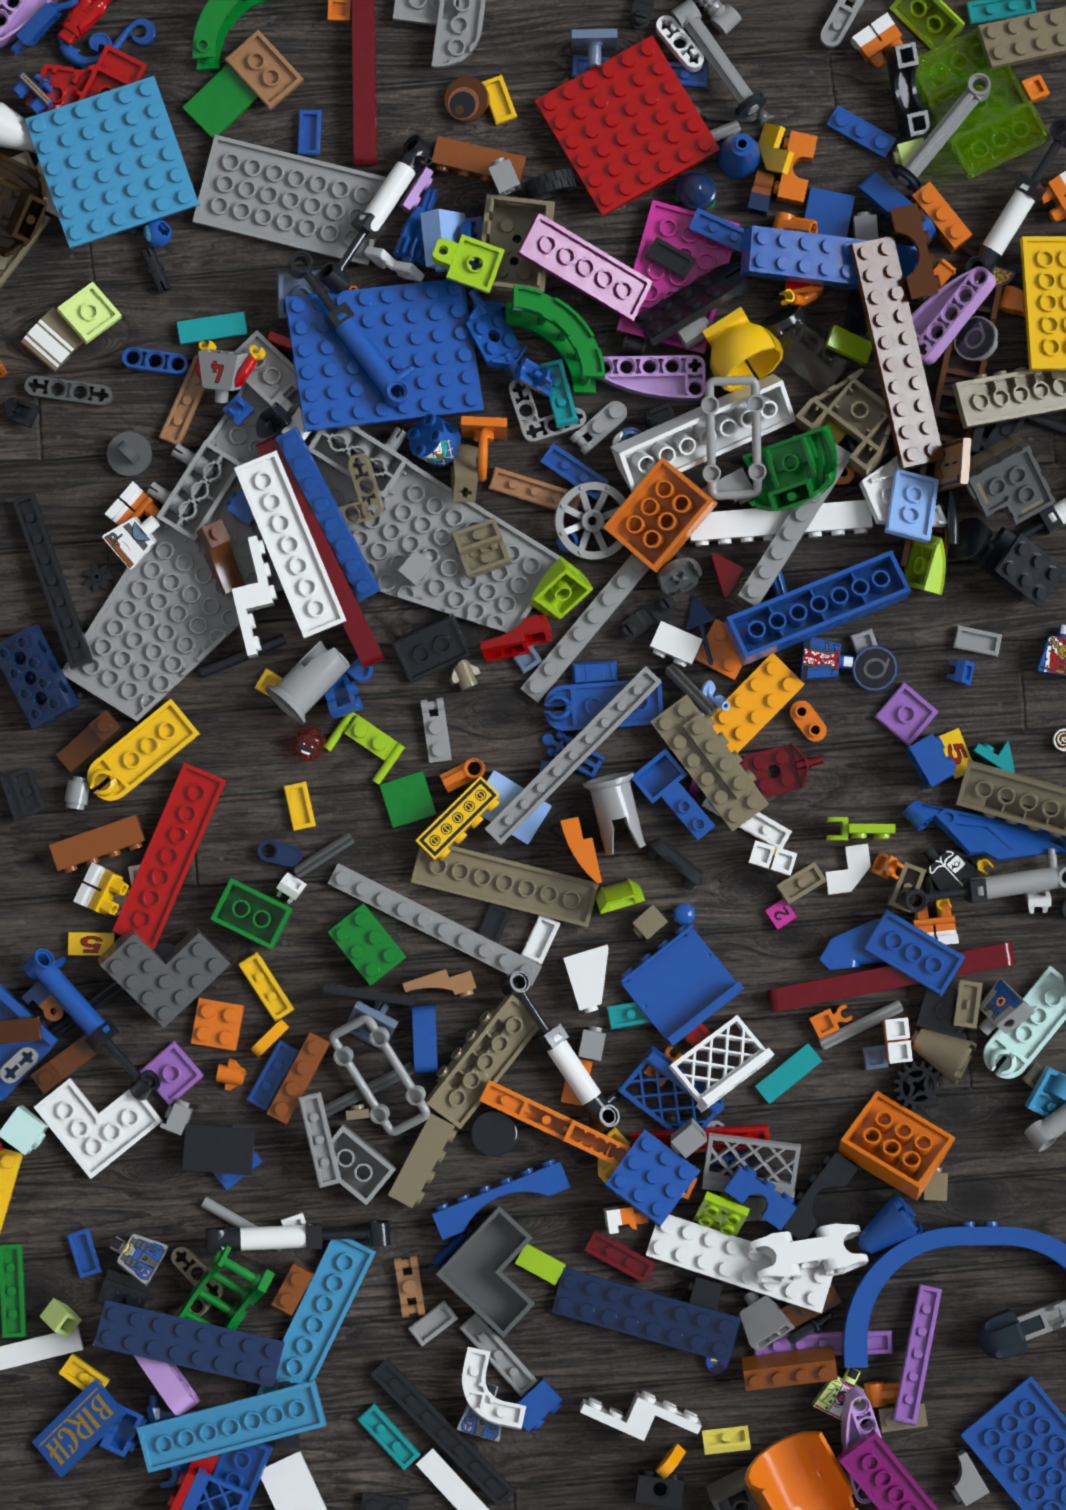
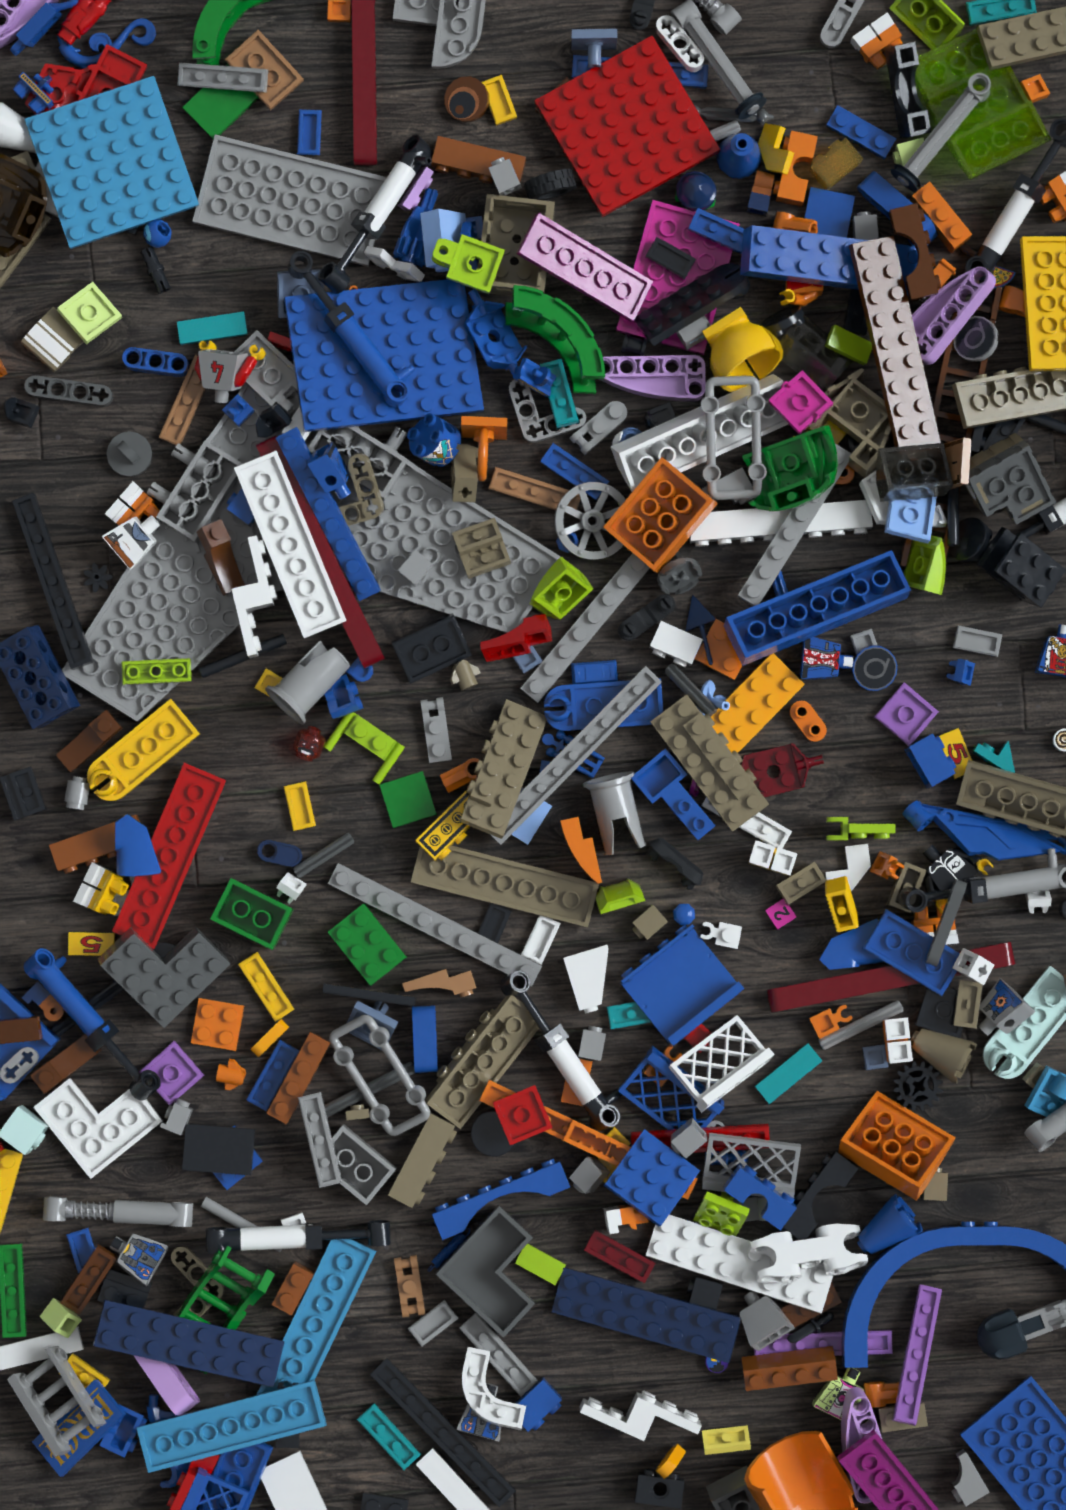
dark red slope [710,553,744,600] -> none
none -> light grey fence [7,1346,106,1457]
none -> light grey piece [43,1196,193,1227]
none -> reddish brown plate [60,1244,117,1315]
none -> blue panel [115,814,161,876]
none -> lime tile [122,658,192,685]
none -> light grey tile [177,63,268,93]
none -> blue torso [307,442,351,499]
none -> dark tan plate [459,699,547,839]
none -> red plate [492,1085,553,1145]
none -> light grey brick [569,1156,610,1194]
none -> white plate [700,922,742,949]
none -> dark pink plate [768,370,833,435]
none -> clear yellow brick [809,138,863,190]
none -> yellow brick [825,876,859,932]
none -> clear smoke slope [876,443,953,502]
none -> dark grey beam [925,879,967,967]
none -> white brick [953,948,994,985]

